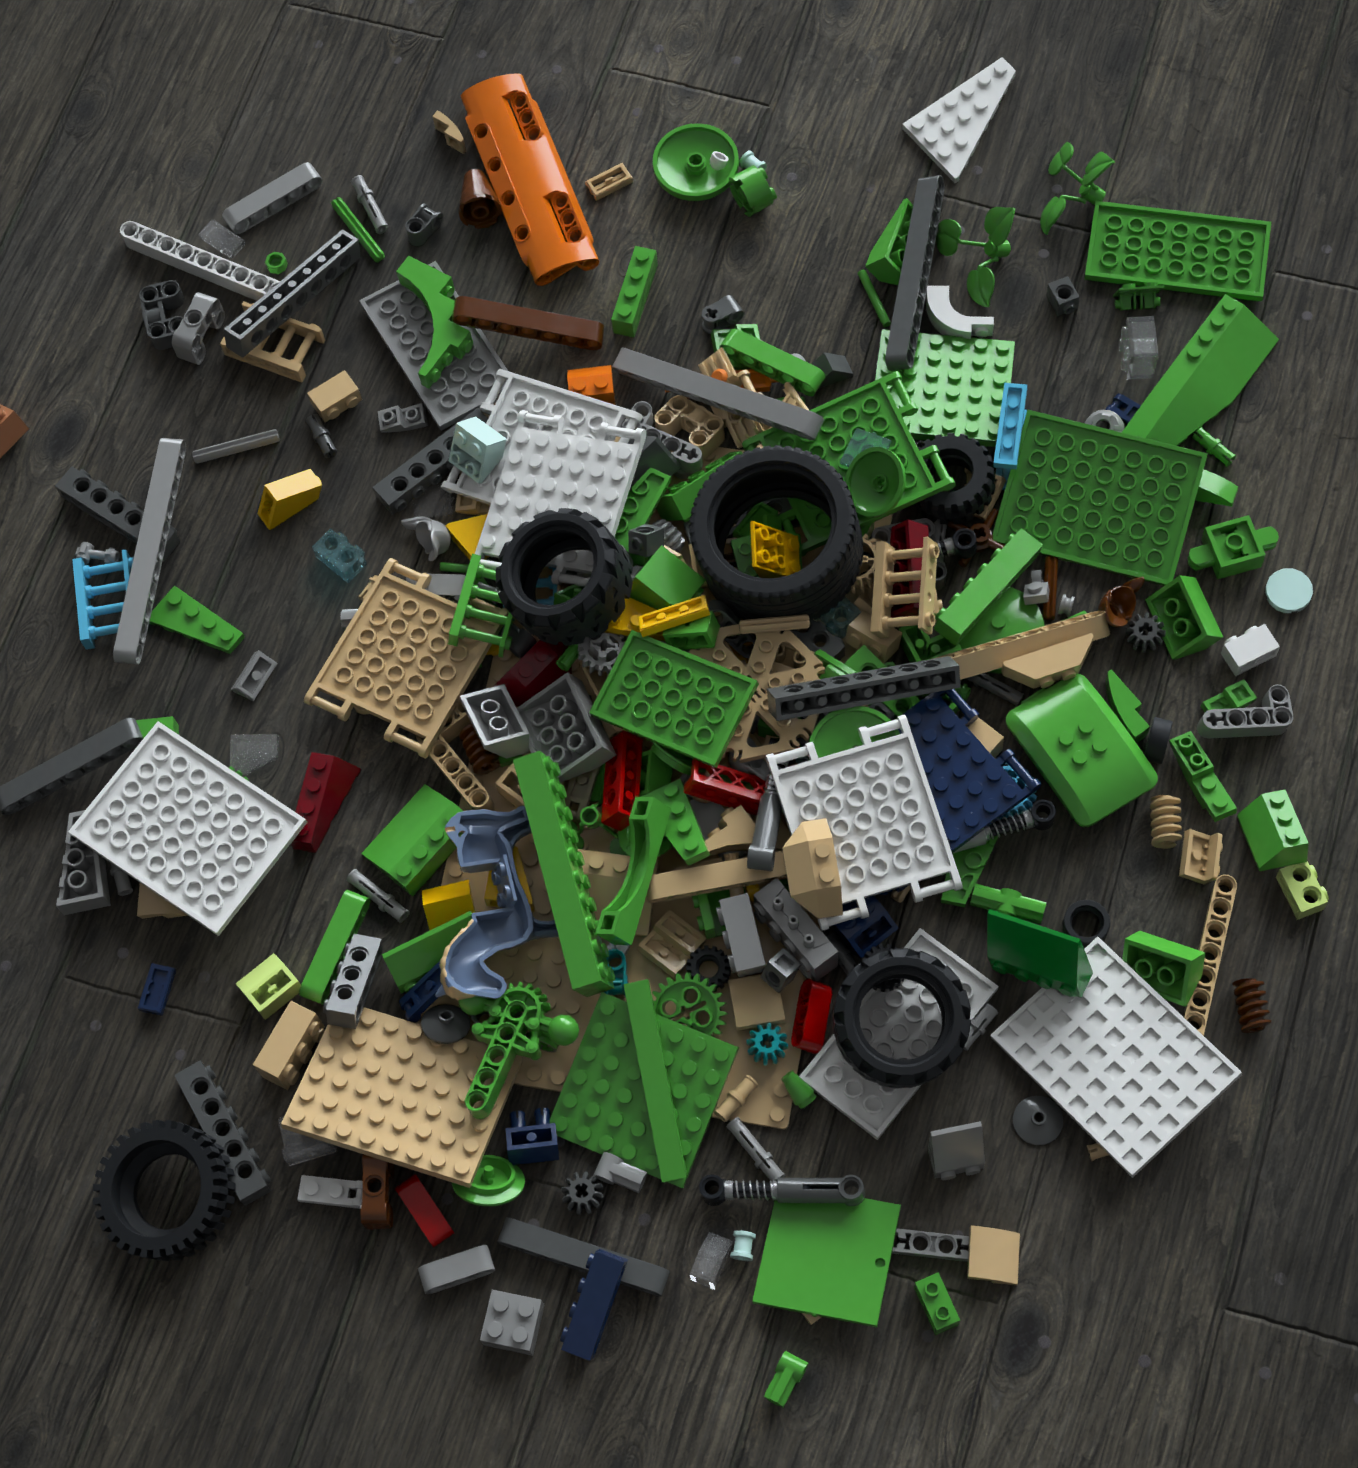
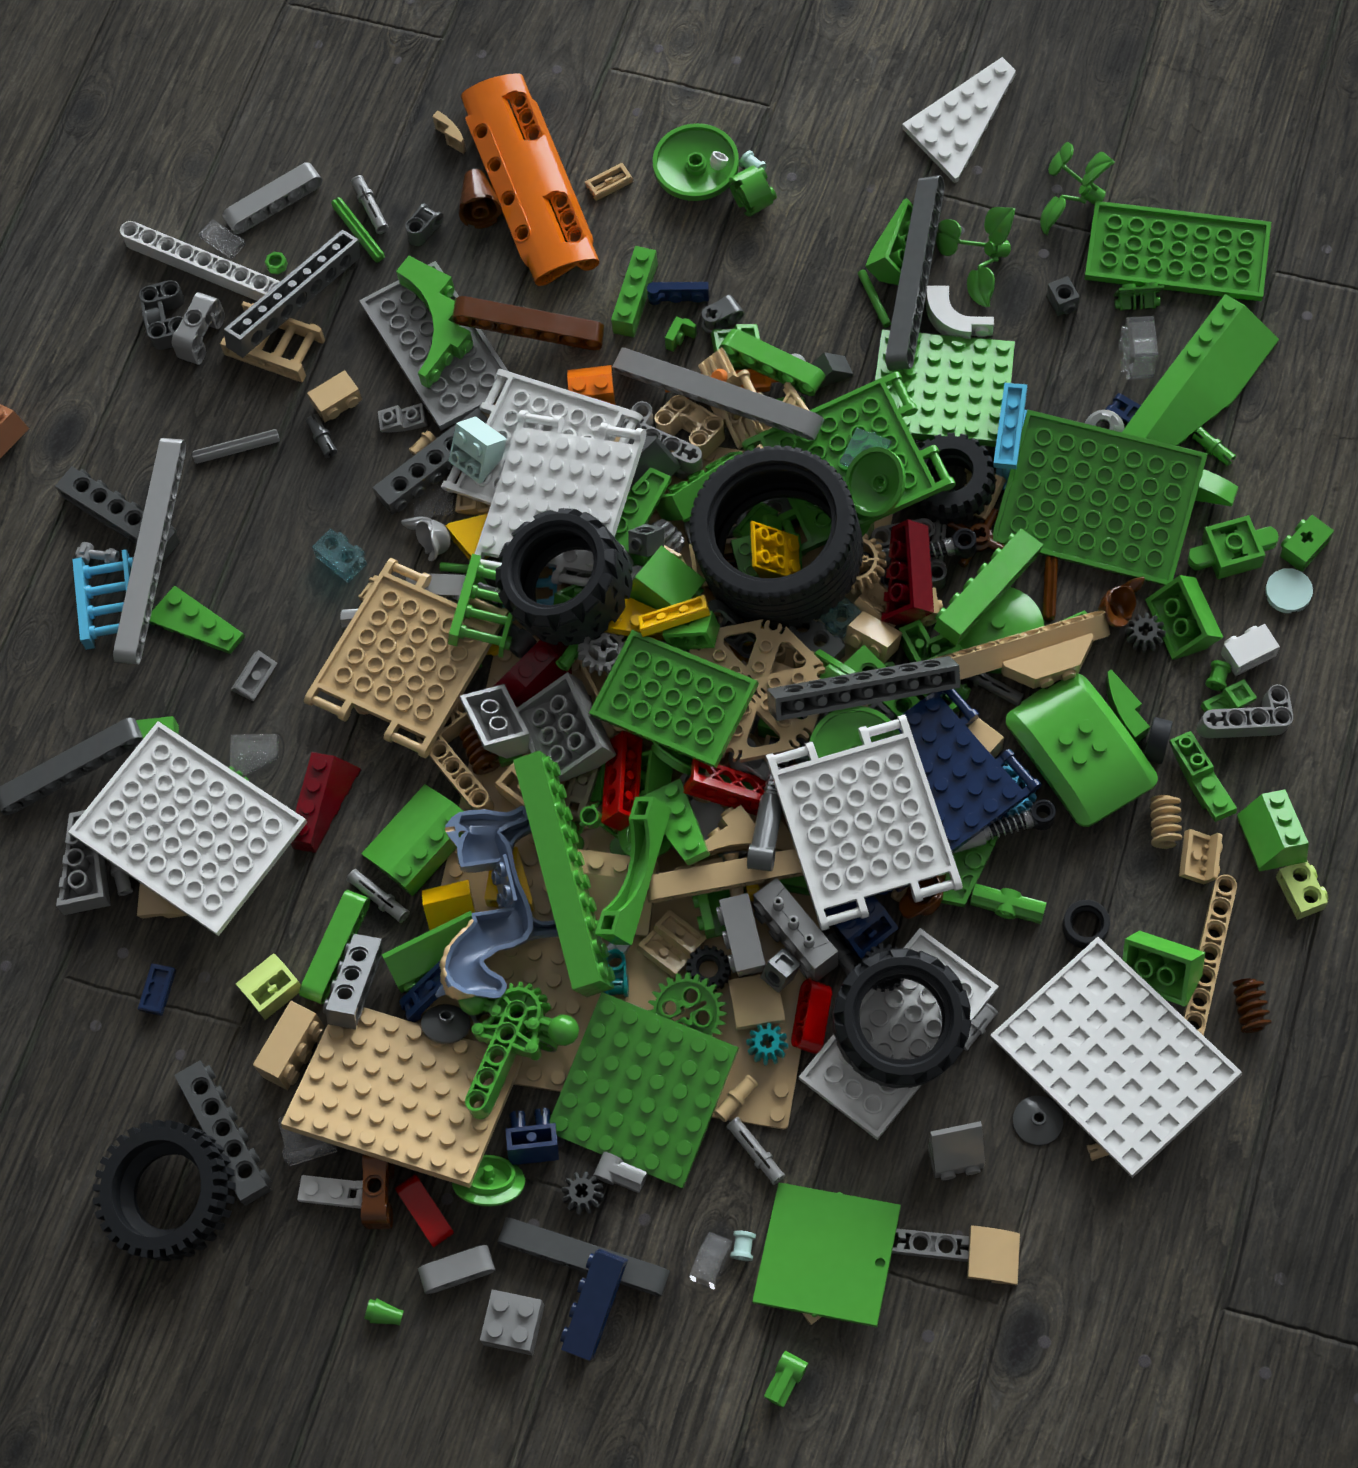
yellow slope [257,469,322,530] -> none
bright green tile [623,979,688,1183] -> none
piece [699,1174,865,1207] -> none
tan axle [739,614,810,634] -> none
bright green cone [781,1070,816,1109] -> none
tan wedge [782,818,843,919] -> none
tan fence [870,537,940,639] -> none
bright green brick [914,1272,960,1336] -> none
green slope [987,909,1093,998] -> none
light grey plate [1023,570,1050,605] -> none
light grey bush [1058,594,1075,617] -> none
none -> bright green cone [364,1298,404,1326]
none -> tan pin [409,430,437,456]
none -> dark blue plate [647,282,709,305]
none -> bright green bracket [665,316,697,352]
none -> reddish brown hair [899,874,946,918]
none -> bright green bush [1205,660,1232,691]
none -> bright green brick [1280,515,1334,572]

